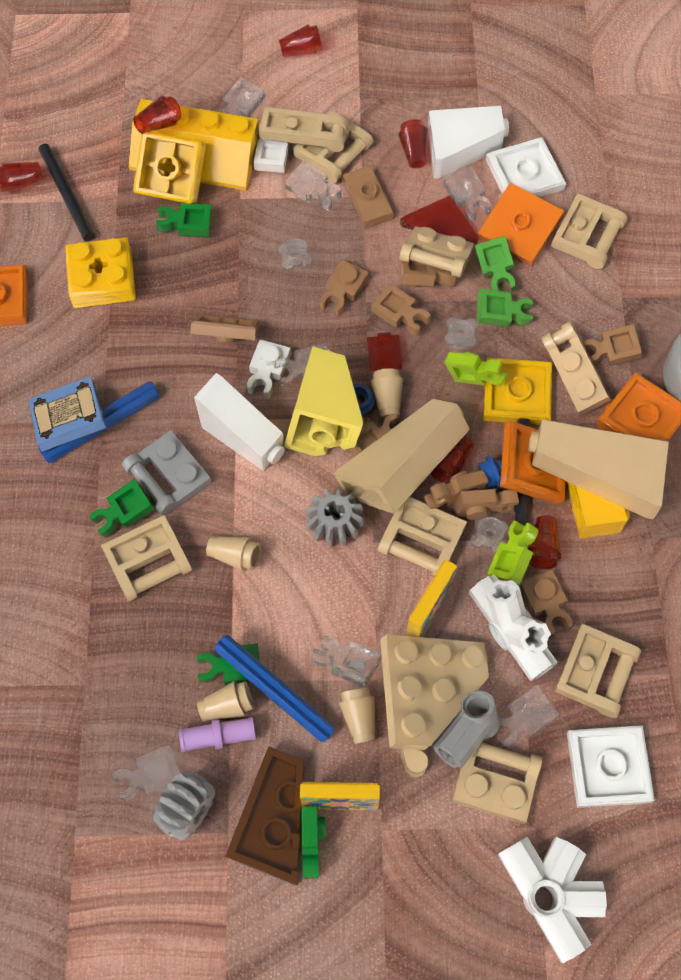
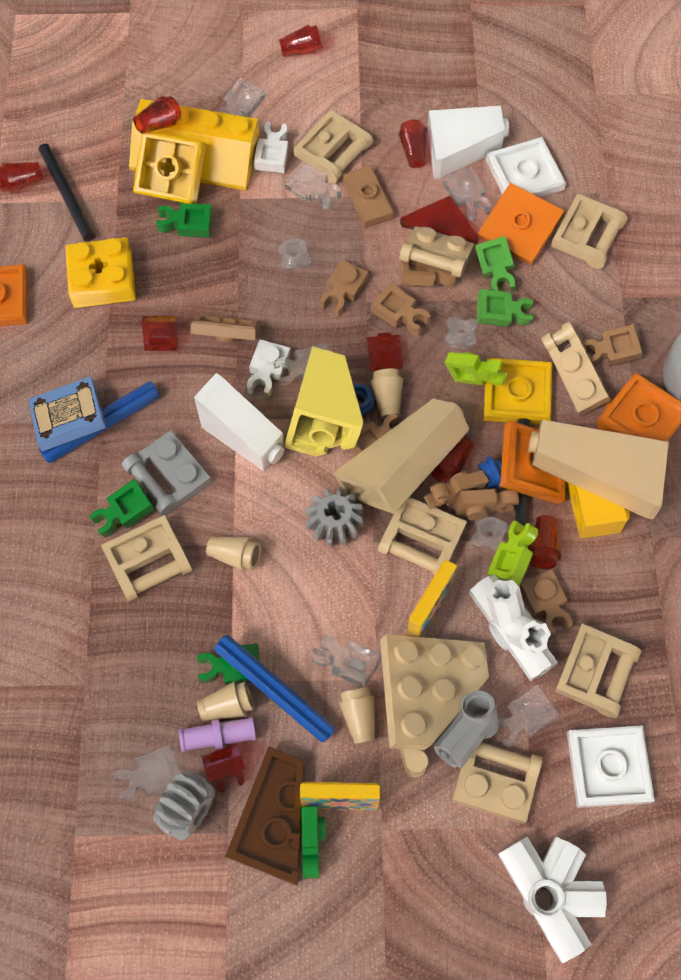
tan plate [259,107,348,152] -> none
none -> clear red tile [141,316,178,351]
none -> clear red tile [202,743,245,793]

